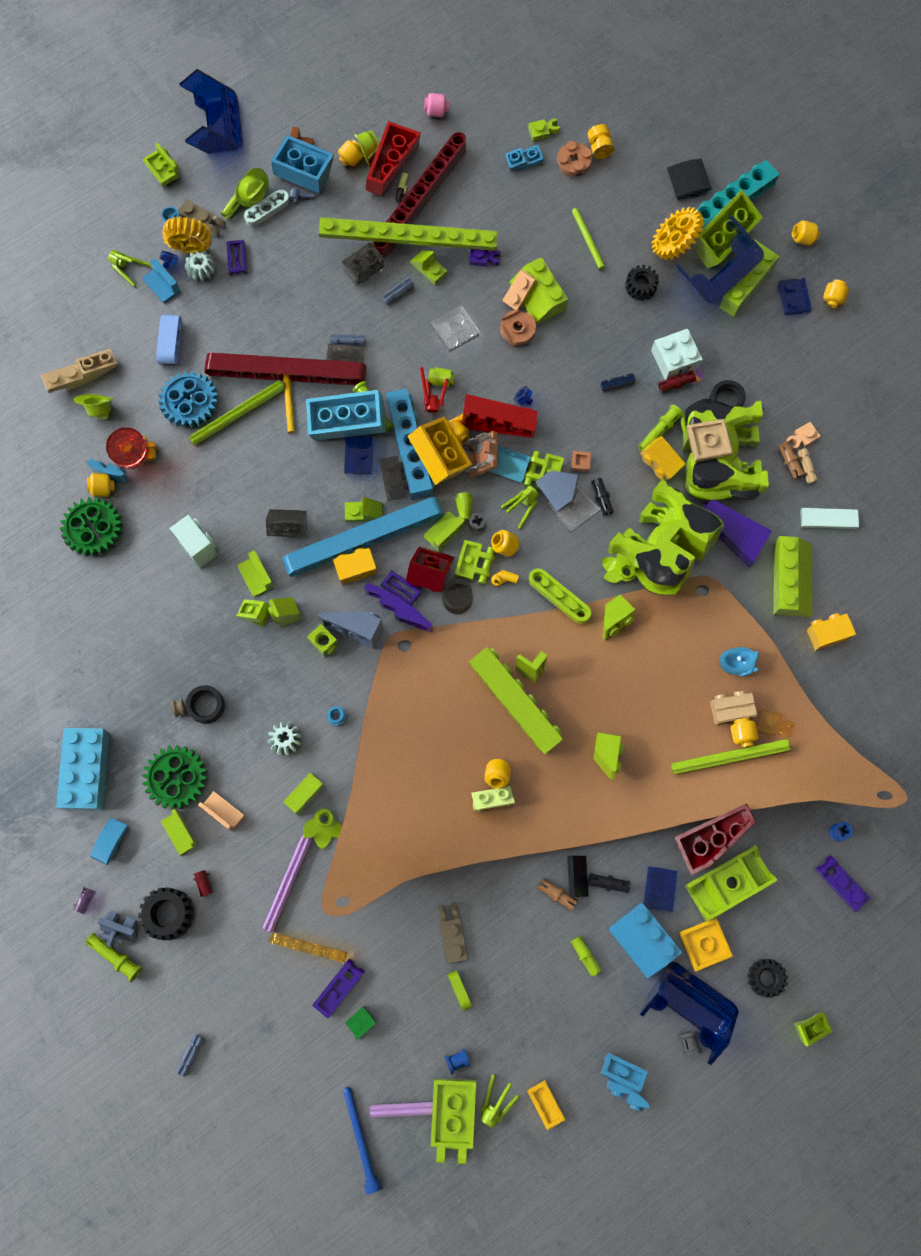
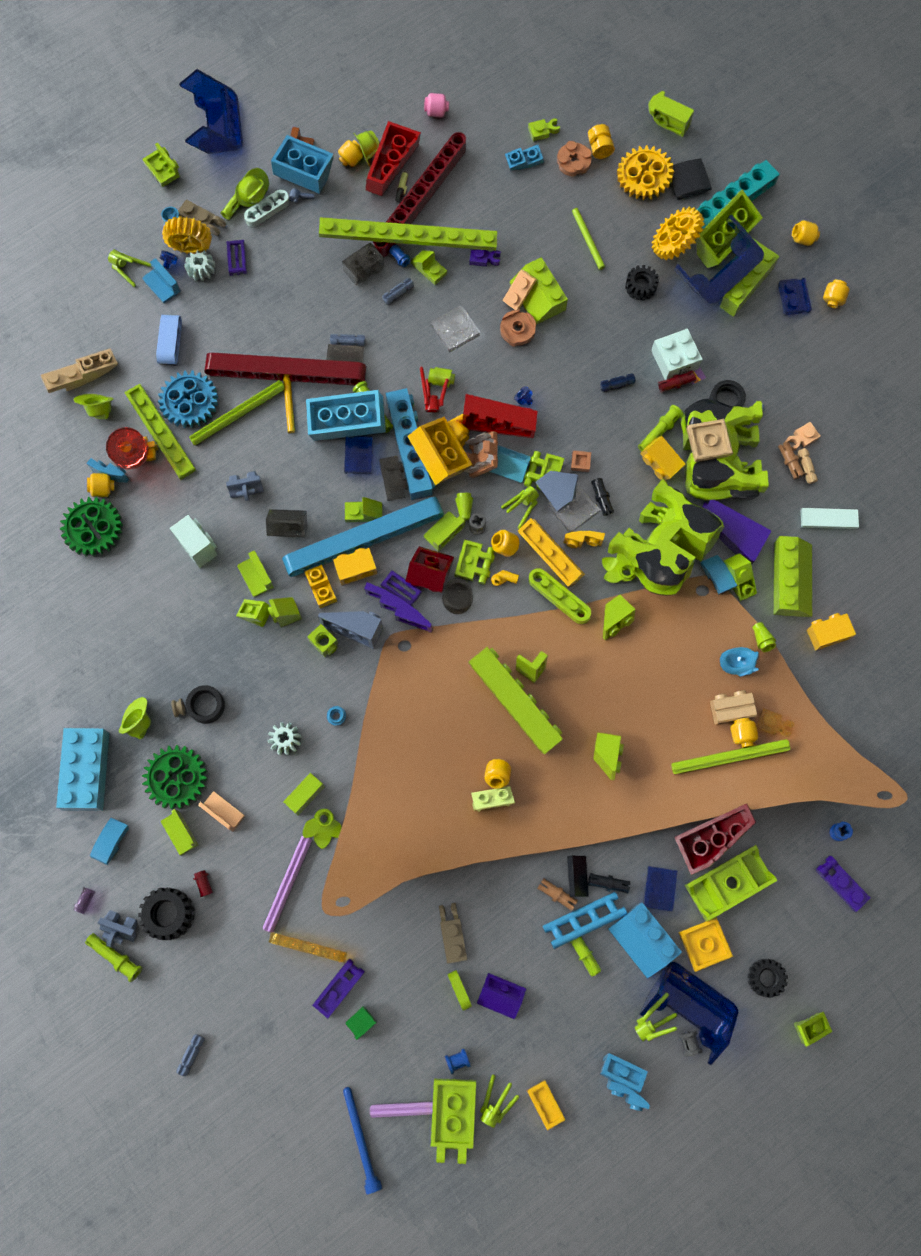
none -> lime piece [119,697,151,740]
none -> lime tile [124,384,196,480]
none -> sand blue hips [226,471,264,501]
none -> yellow slope [304,565,337,608]
none -> blue pin [389,245,411,267]
none -> dark purple panel [477,973,526,1019]
none -> yellow brick [518,518,585,587]
none -> dark azure bar [542,892,627,949]
none -> yellow slope [563,531,605,548]
none -> yellow gear [617,145,674,200]
none -> lime plant [635,993,677,1042]
none -> lime piece [648,91,694,137]
none -> dark azure slope [700,555,737,594]
none -> lime slope [723,553,757,601]
none -> lime cone [752,622,776,652]

